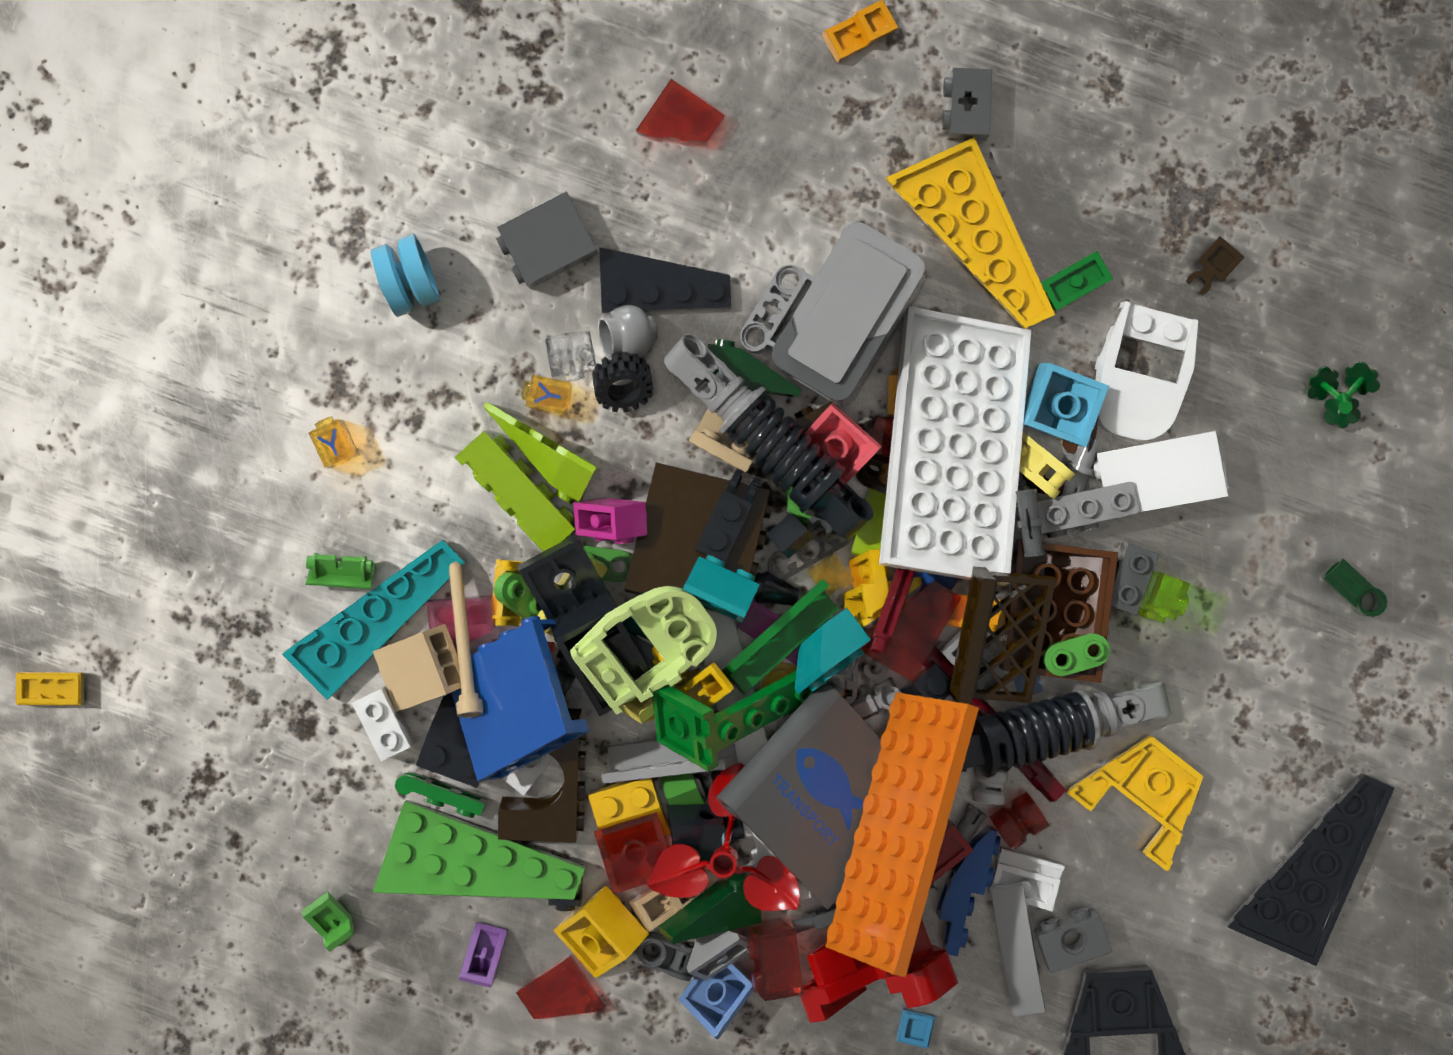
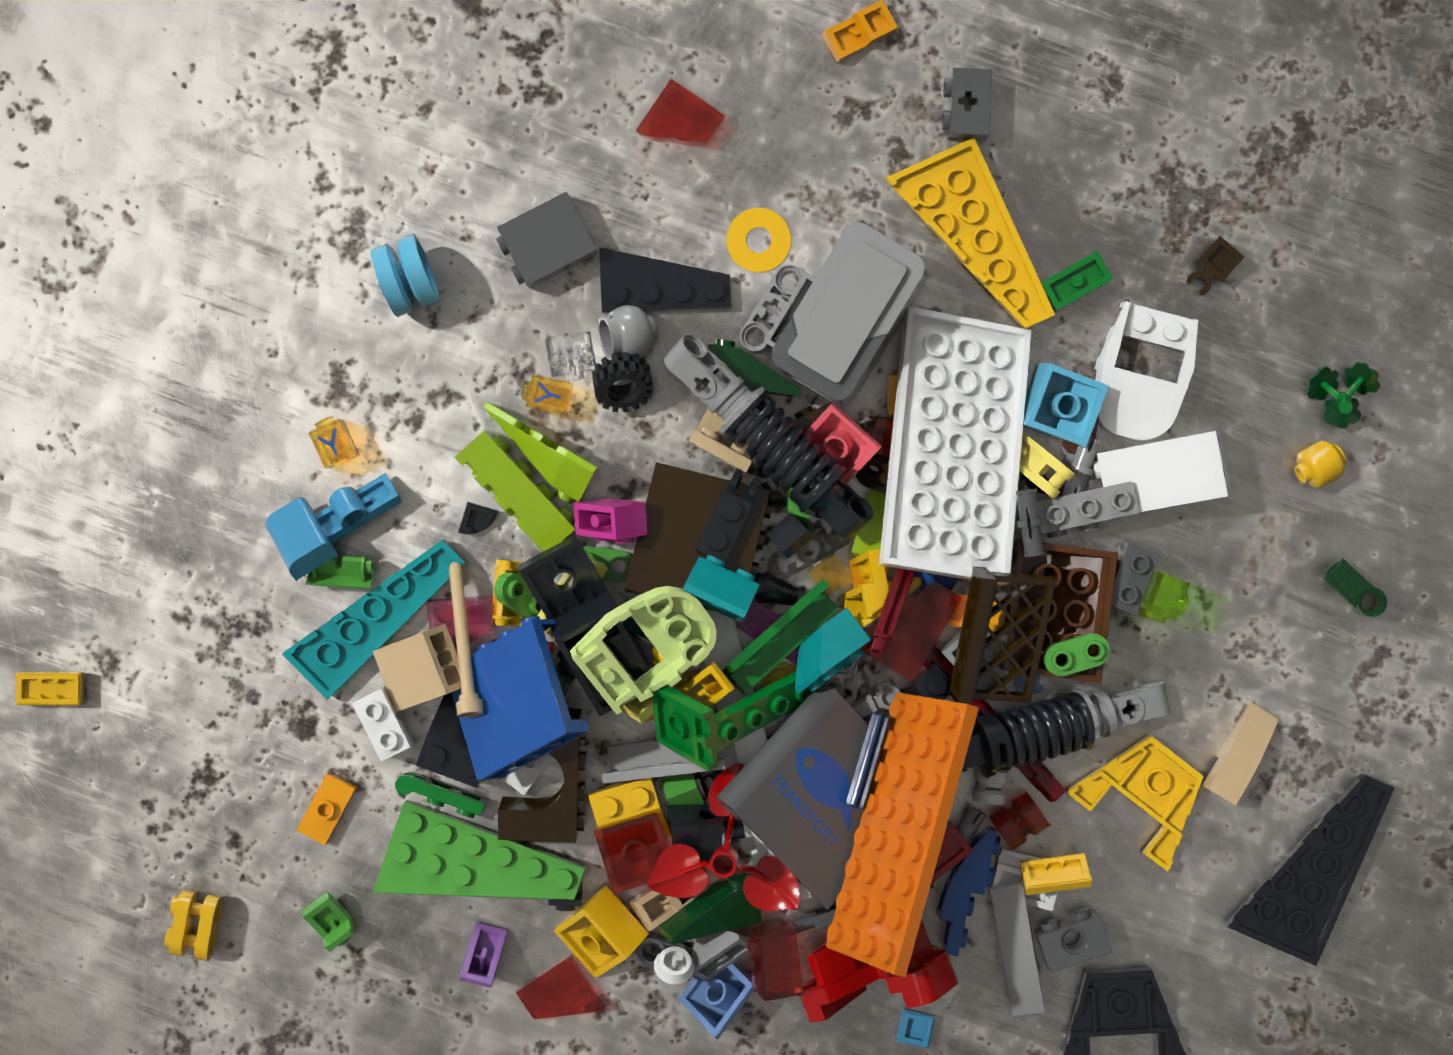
none -> yellow brick [164,890,223,961]
none -> dark azure plate [265,473,403,581]
none -> light orange plate [296,772,357,846]
none -> black tile [458,502,500,534]
none -> white hat [654,946,694,985]
none -> yellow piece [726,208,791,272]
none -> axle [846,713,890,809]
none -> yellow plate [1020,853,1092,895]
none -> tan slope [1202,702,1279,806]
none -> yellow head [1294,441,1347,489]

